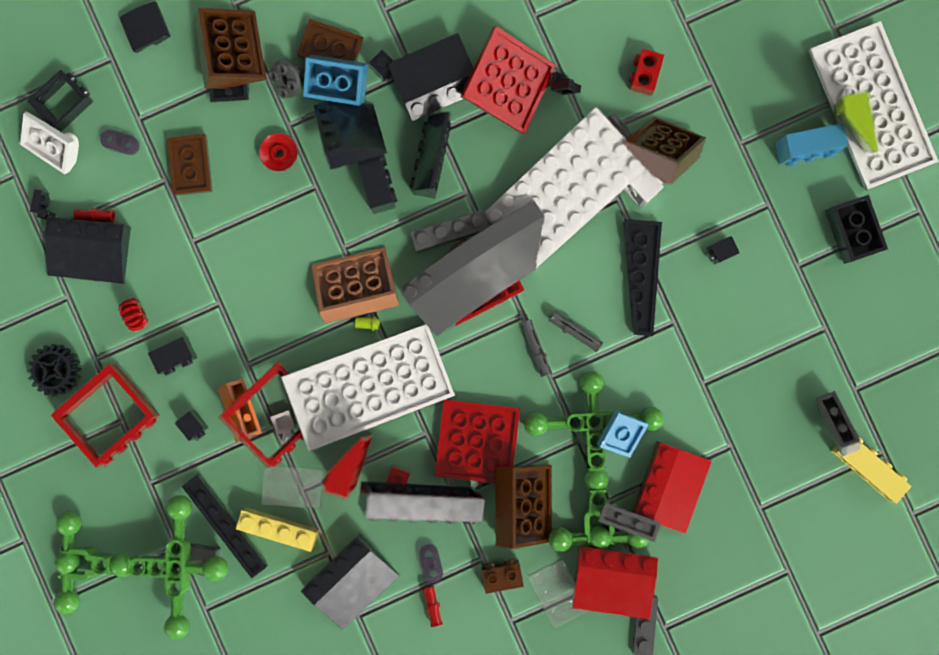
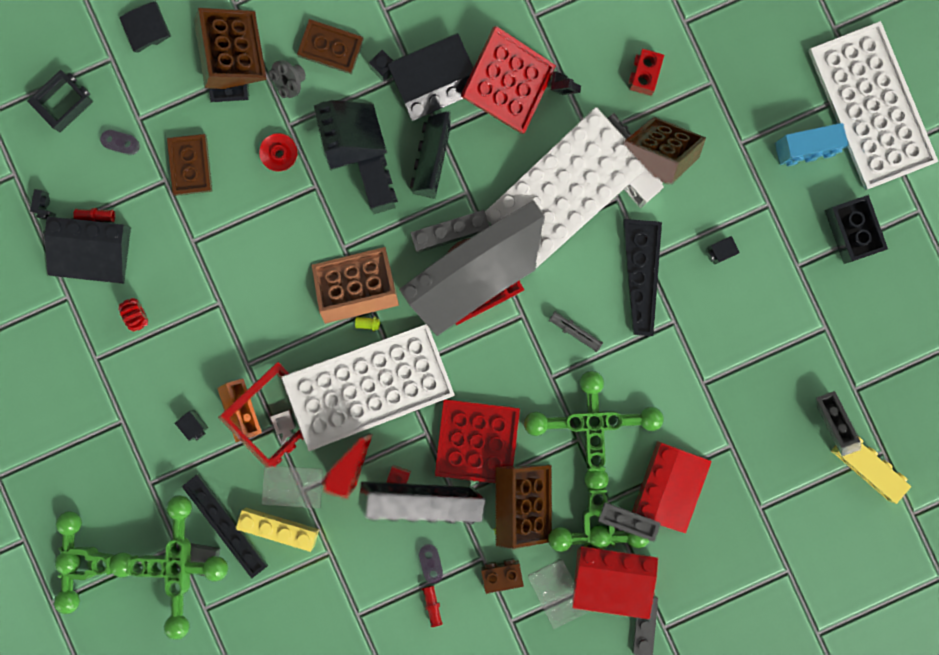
white slope [20,111,79,174] -> none
black gear [27,344,82,396] -> none
red window [51,364,160,468] -> none
black brick [148,337,198,376] -> none
slope [301,533,399,629] -> none
dark azure brick [303,55,368,106] -> none
dark grey pin [520,319,552,377] -> none
plate [597,410,649,457] -> none
lime slope [834,91,879,153] -> none

